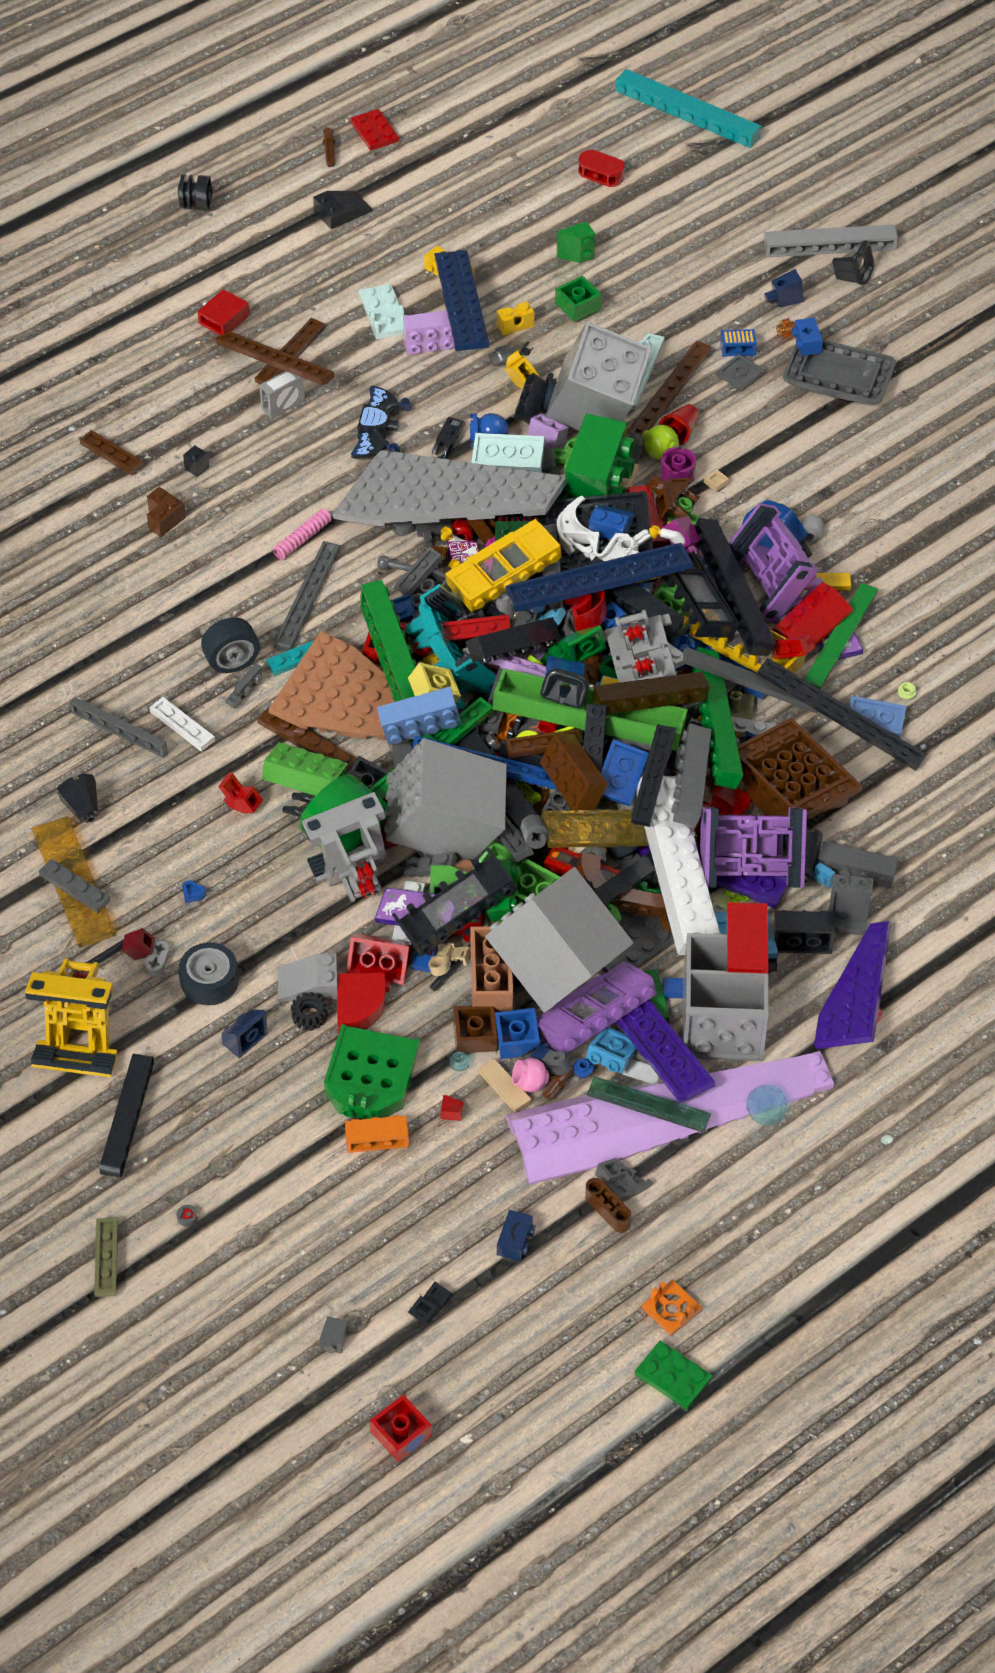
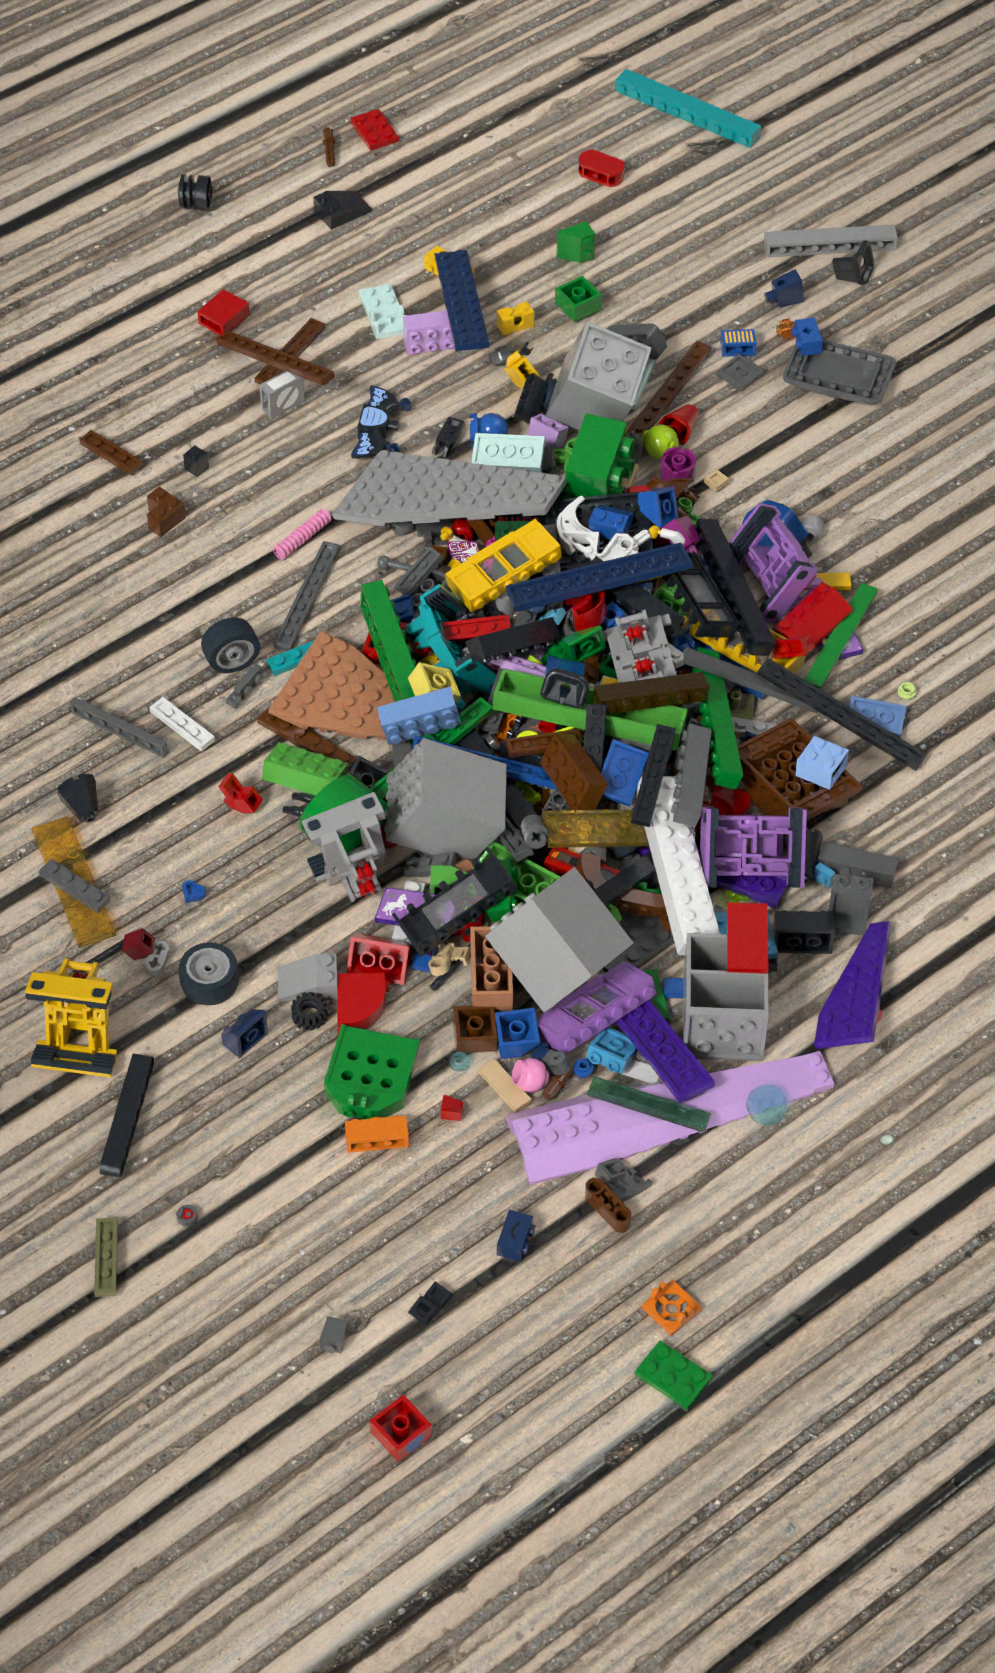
none -> dark grey beam [607,323,667,360]
none -> blue slope [638,486,678,527]
none -> light blue piece [796,736,849,790]

